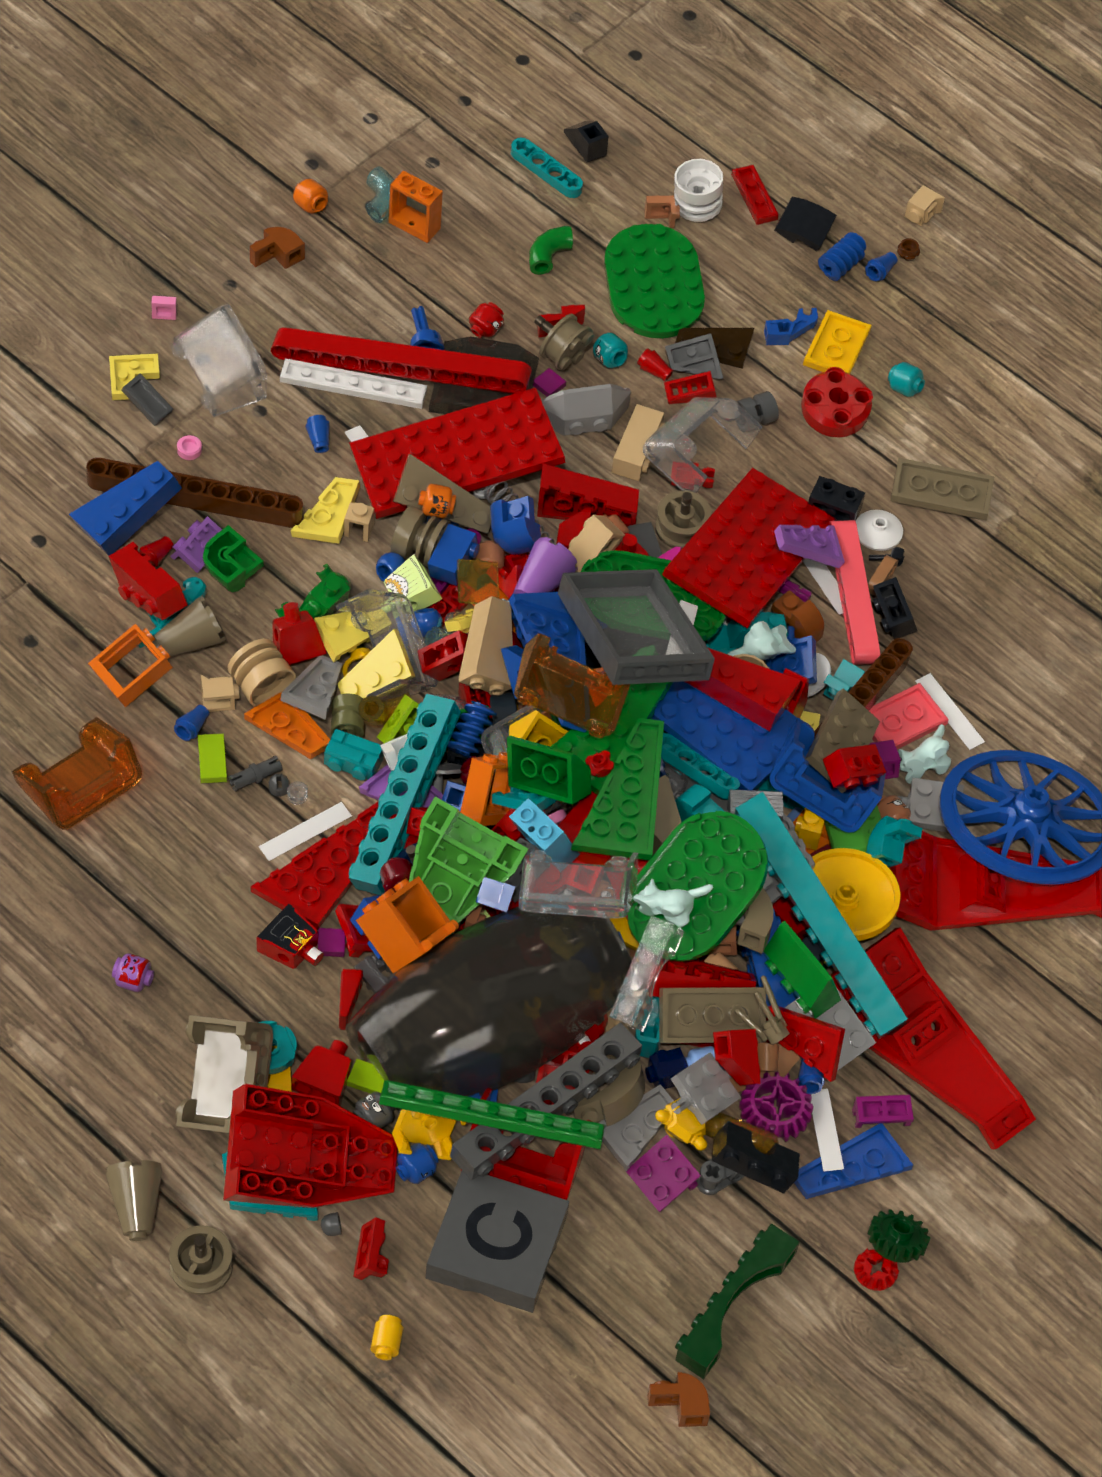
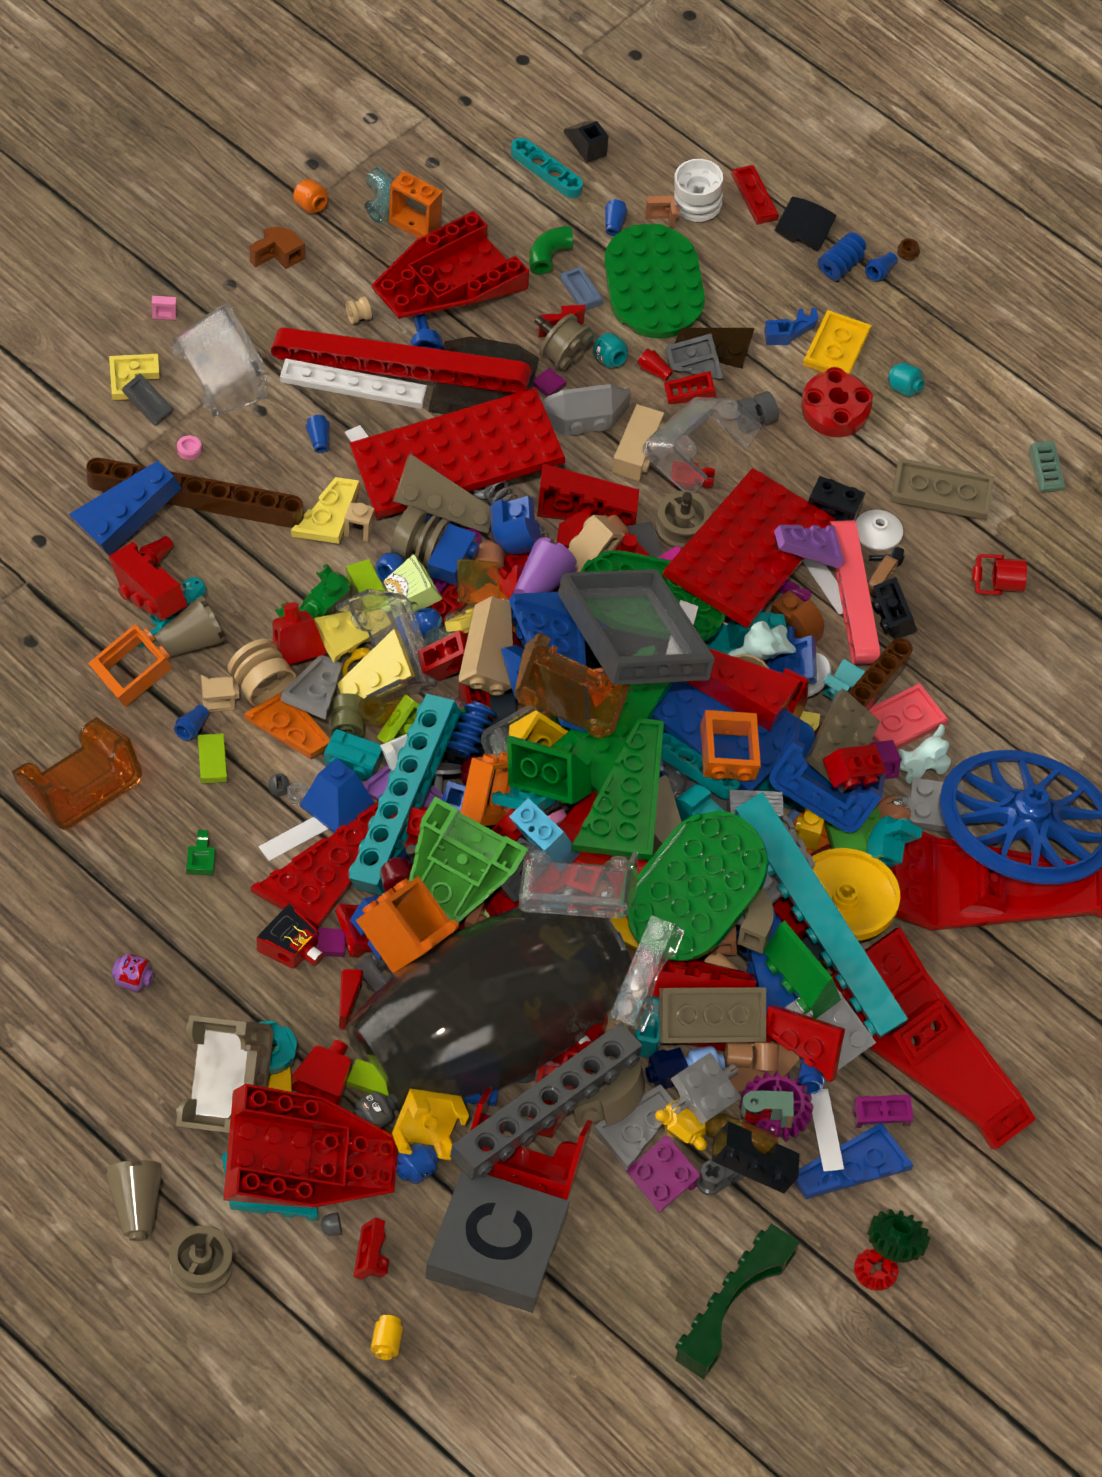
medium lavender bracket [170,516,222,573] -> none
green brick [203,525,264,592] -> none
dark grey pin [228,756,282,791] -> none
green tile [379,1080,605,1149] -> none
orange head [418,484,456,519] -> none
red head [469,302,504,338] -> none
panel [475,877,515,912] -> none
red plate [585,750,614,777] -> none
light aqua animal [633,879,713,928] -> none
dark orange brick [647,1372,710,1427] -> none
red slope [713,1029,761,1086] -> none
dark tan plant [735,975,790,1045] -> none
tan window [905,185,945,226] -> none
white sticker [915,673,985,750] -> none
none -> green plate [186,830,215,876]
none -> blue slope [300,758,374,833]
none -> tan wheel [345,296,372,324]
none -> lime tile [346,559,387,608]
none -> red wedge [371,211,529,319]
none -> sand blue tile [560,266,603,311]
none -> blue cone [605,199,628,236]
none -> orange window [700,710,761,781]
none -> sand green leg [741,1090,794,1128]
none -> red piece [972,554,1027,595]
none -> sand green slope [1028,441,1065,493]

